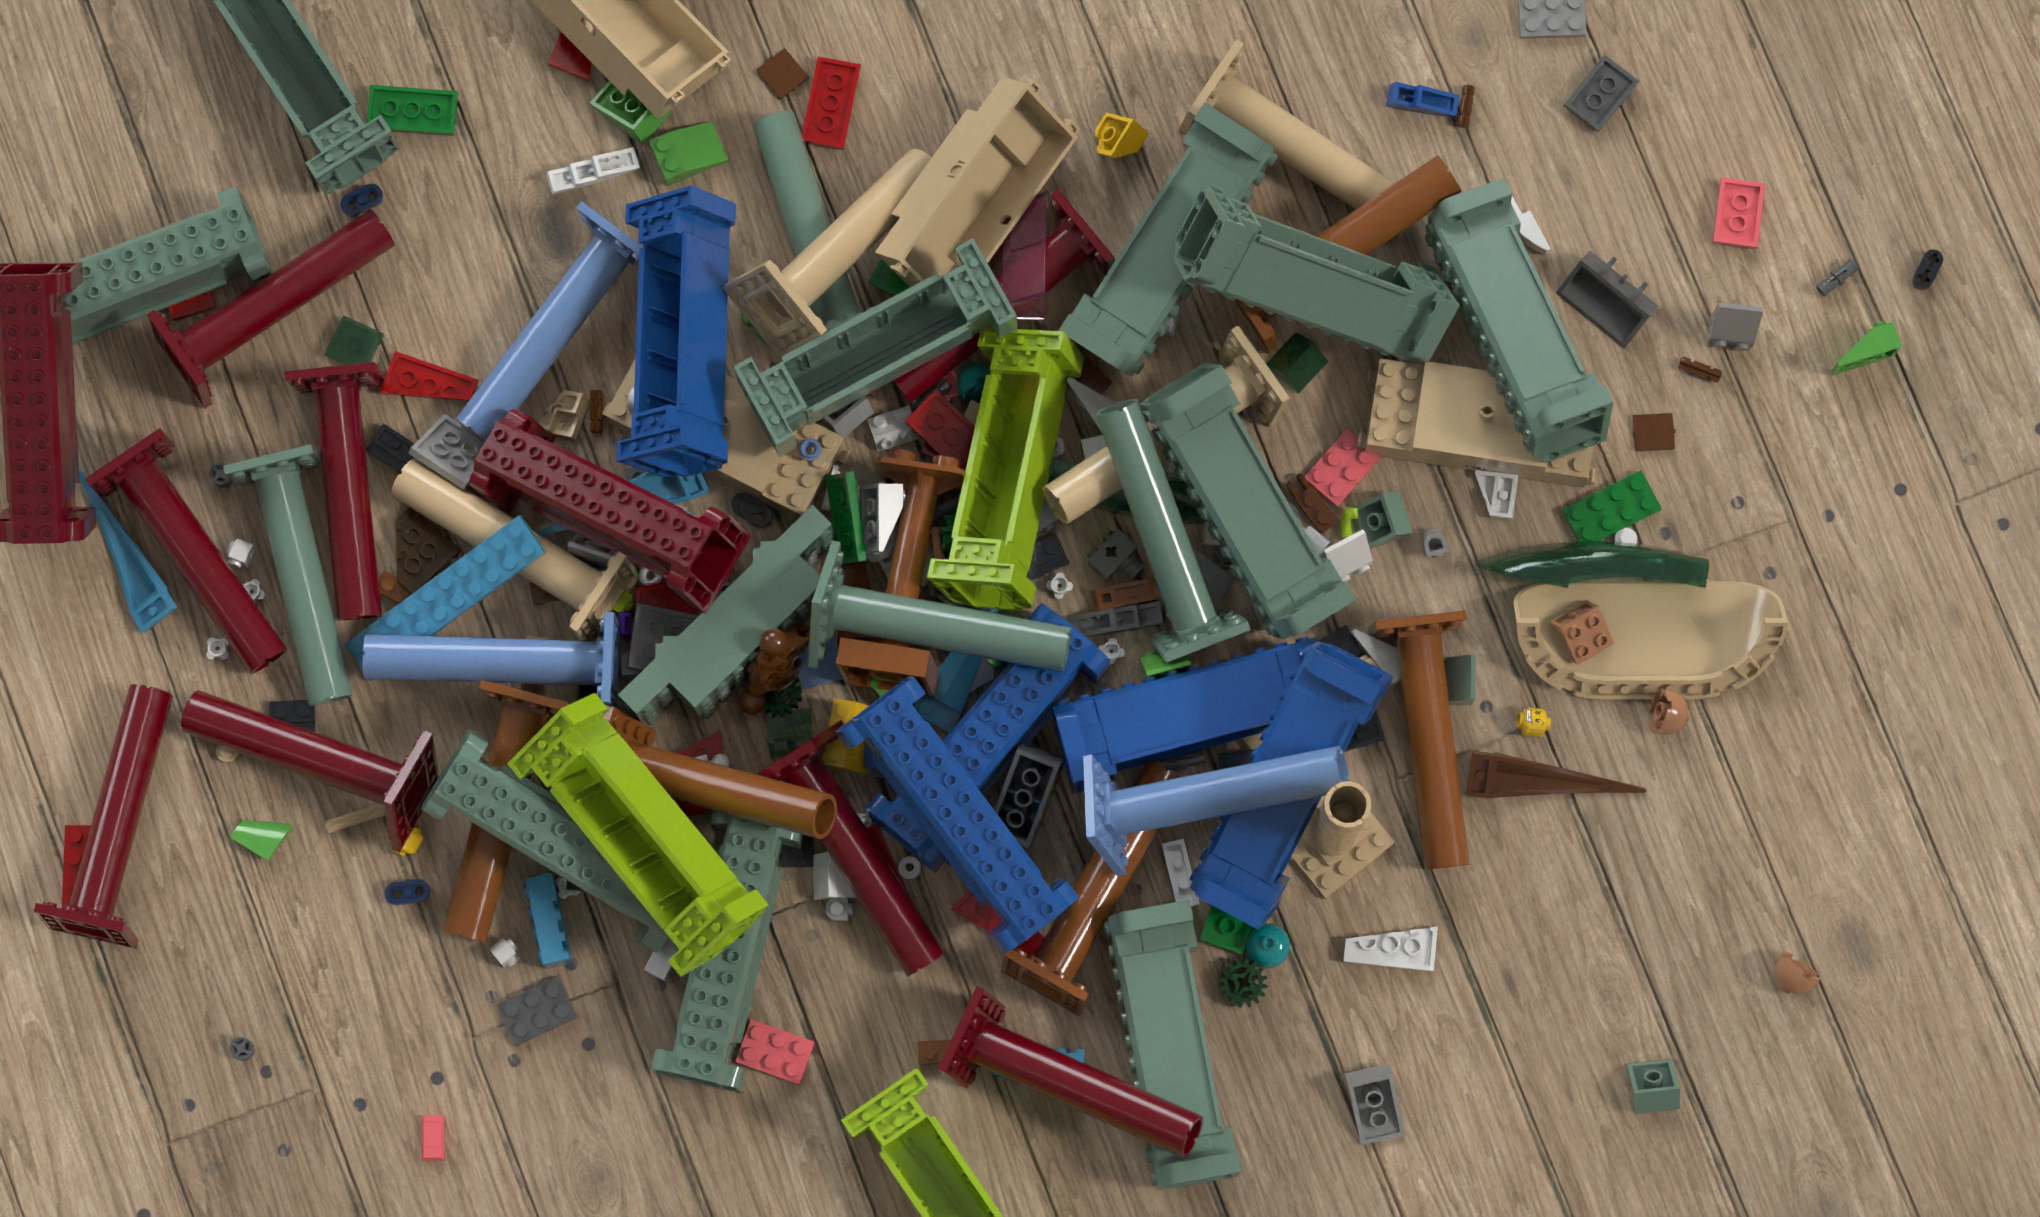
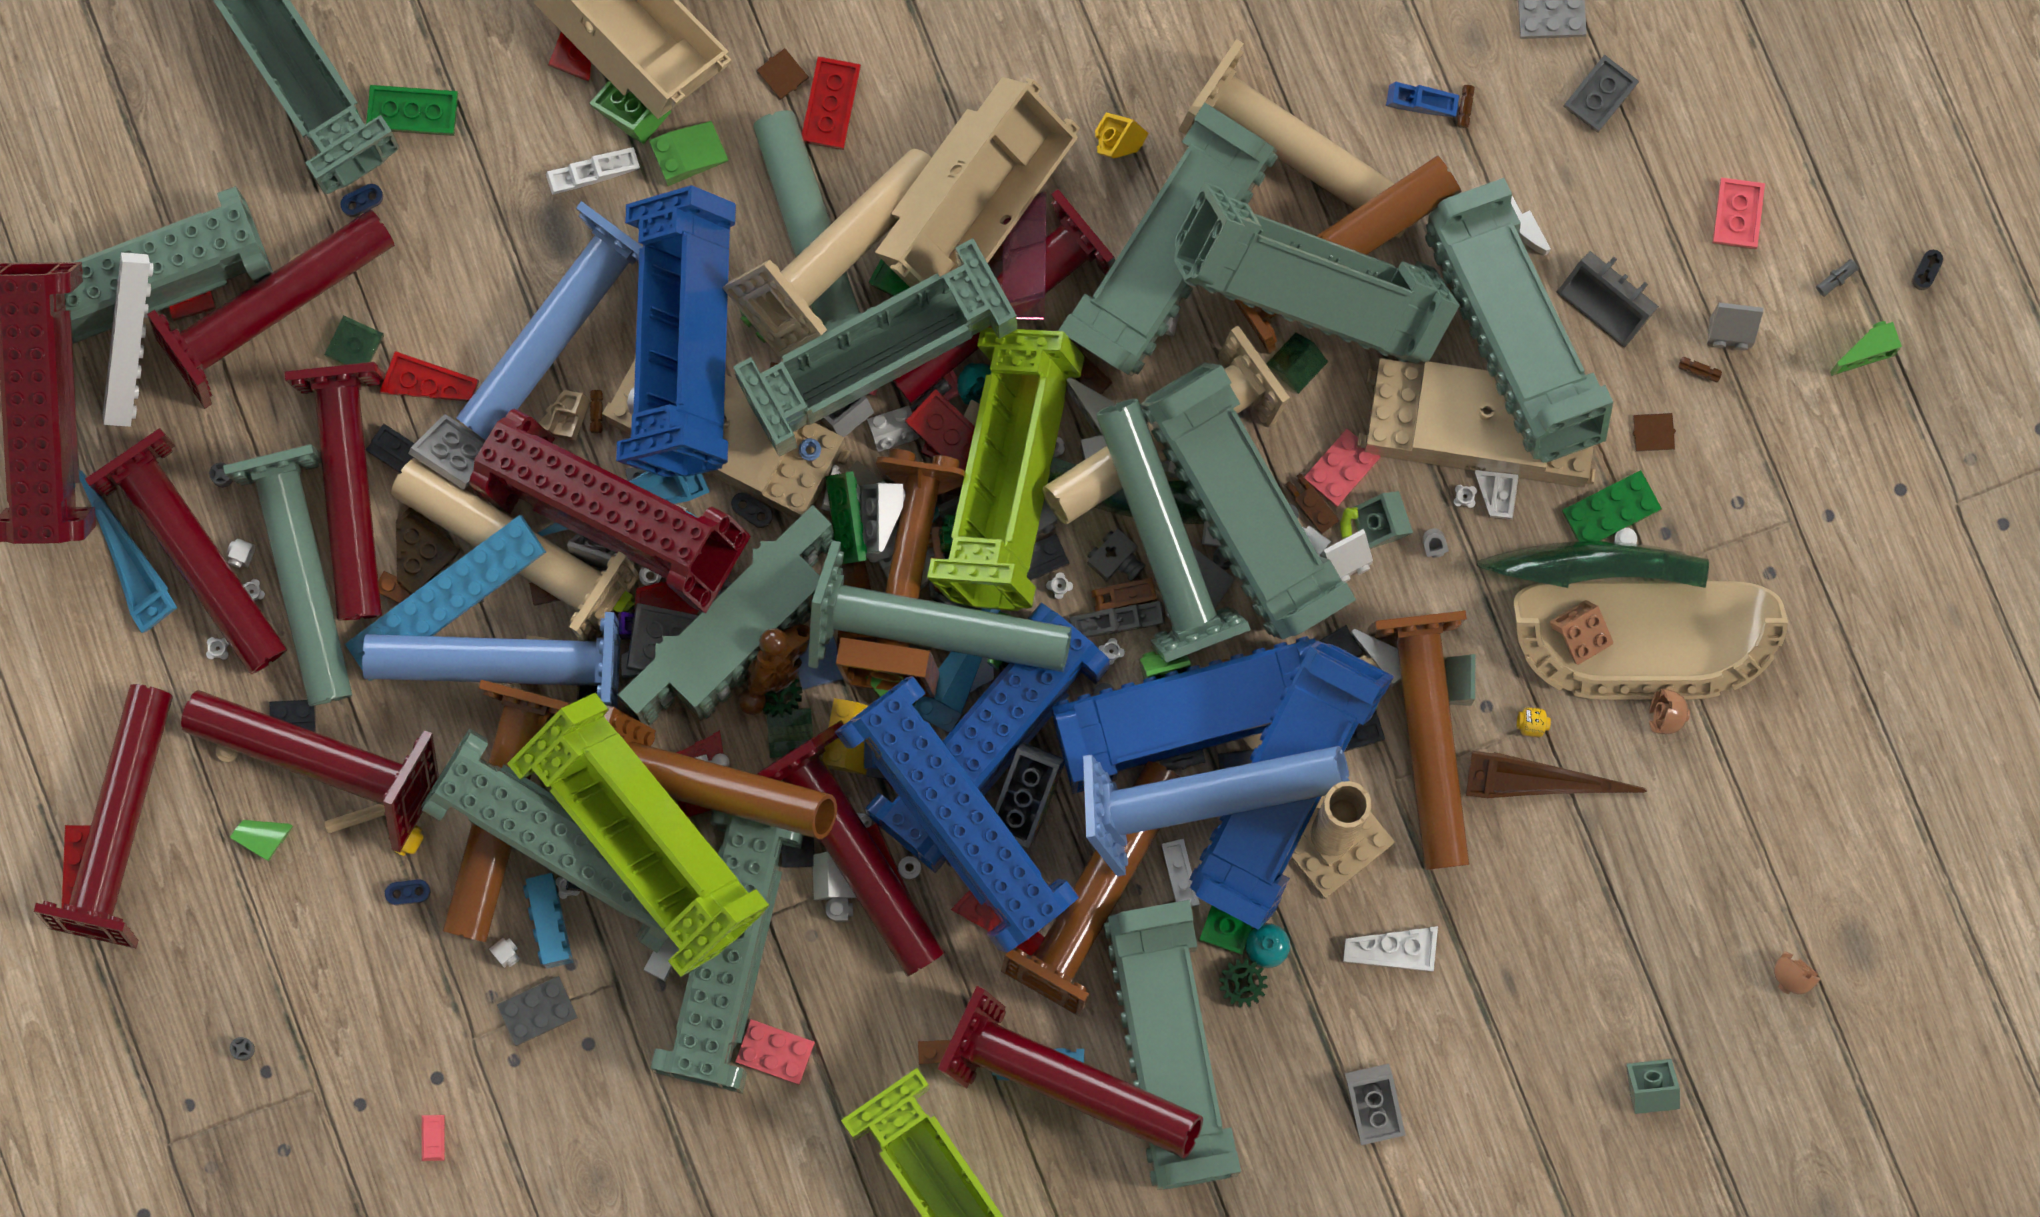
none -> white brick [102,253,153,427]
none -> white plate [1453,485,1477,508]

